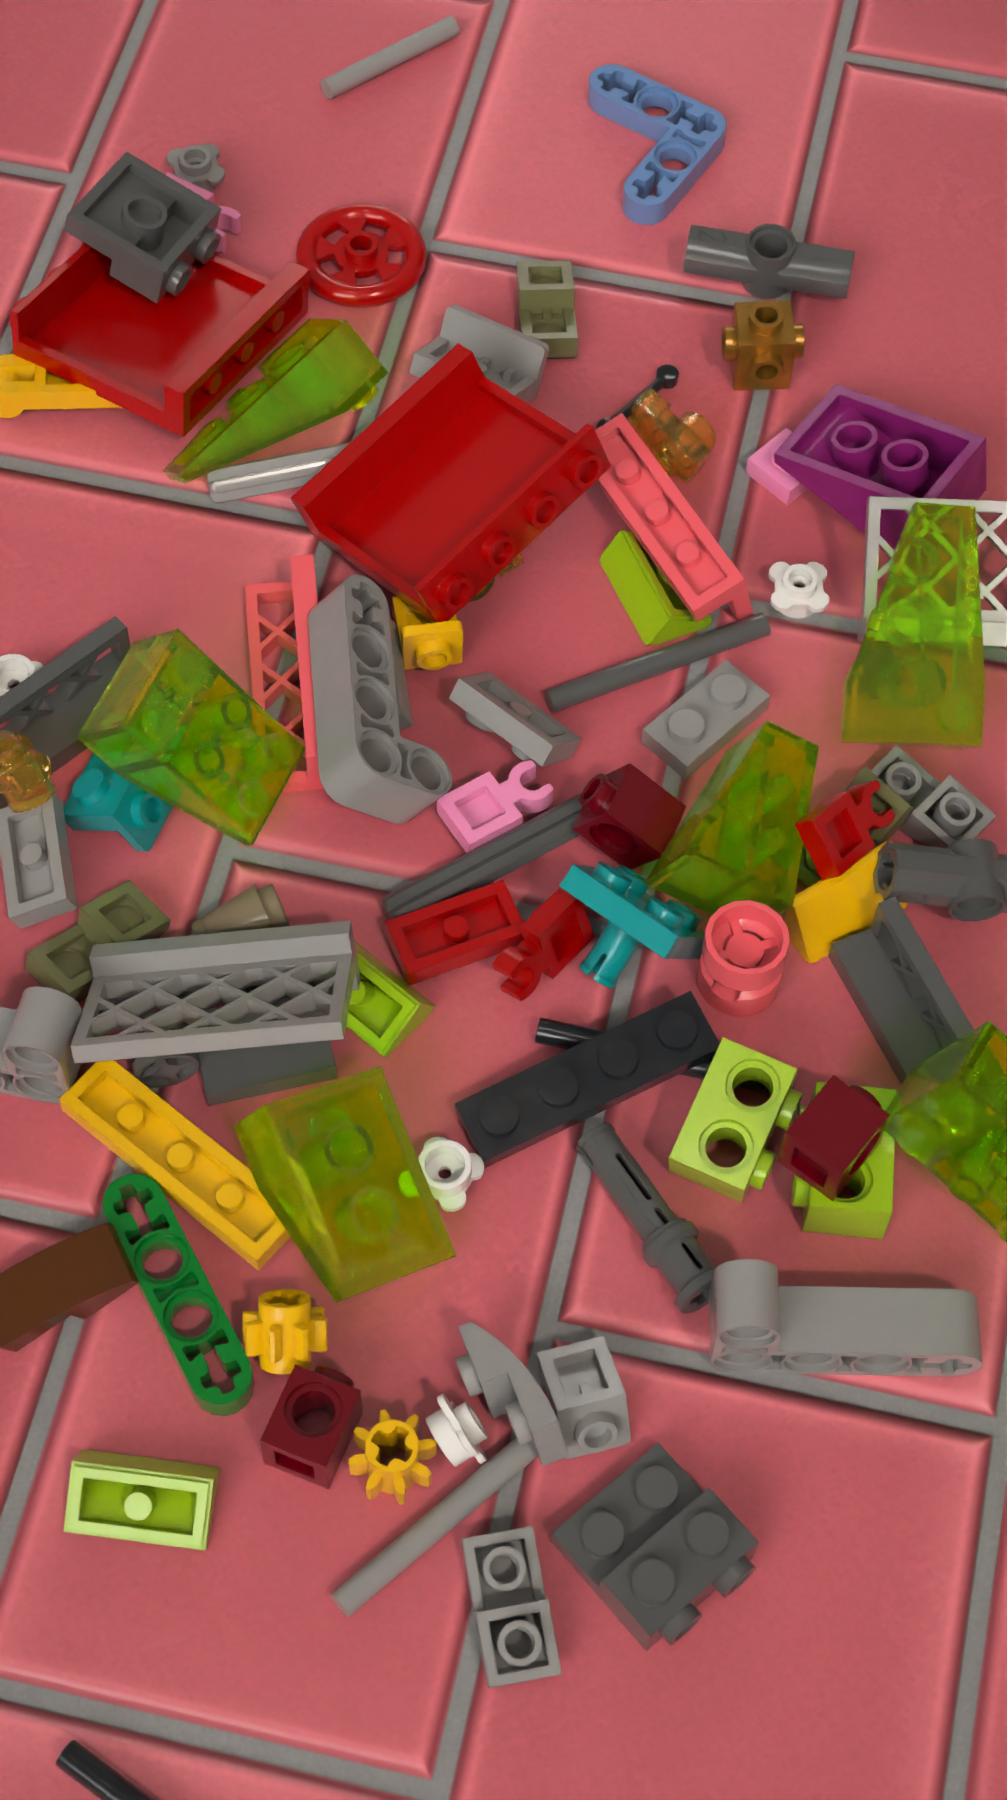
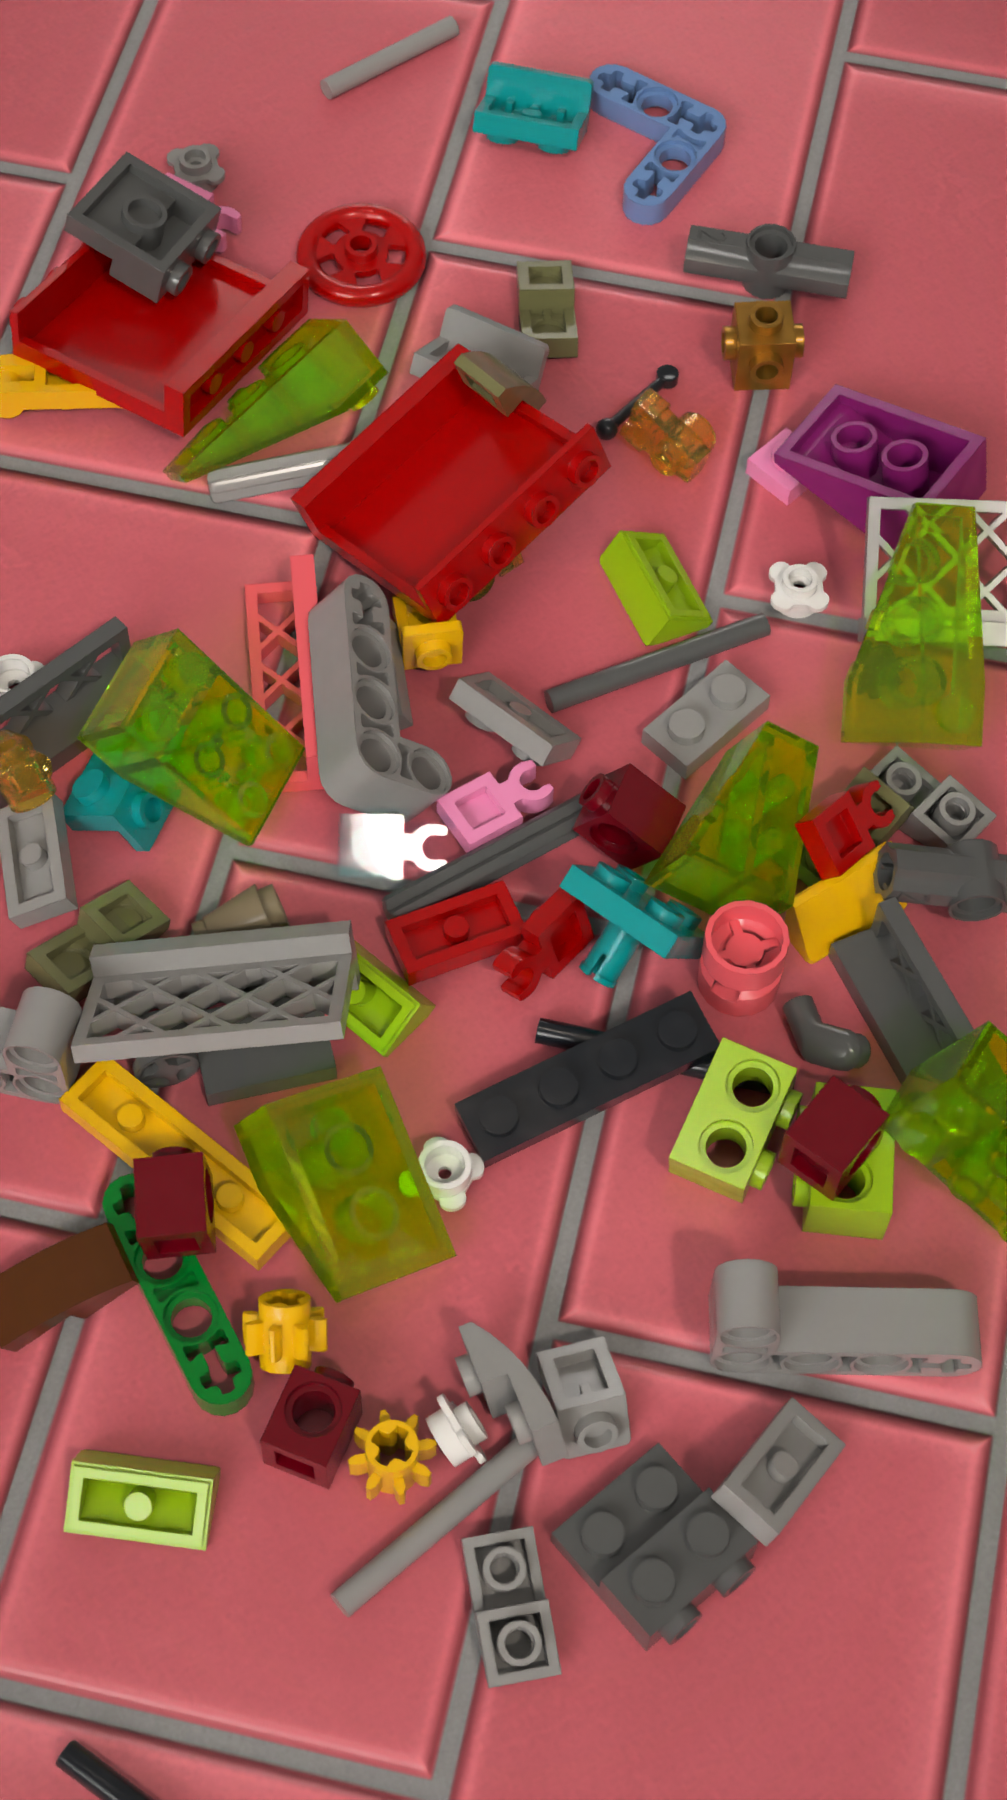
dark grey pin [576,1122,717,1314] -> none
coral fence [595,413,754,622] -> none
none -> dark red brick [133,1147,216,1260]
none -> clear light blue plate [337,813,448,878]
none -> olive slope [454,351,546,417]
none -> teal bracket [472,61,594,154]
none -> light grey plate [711,1397,846,1547]
none -> dark grey arm [782,995,871,1071]

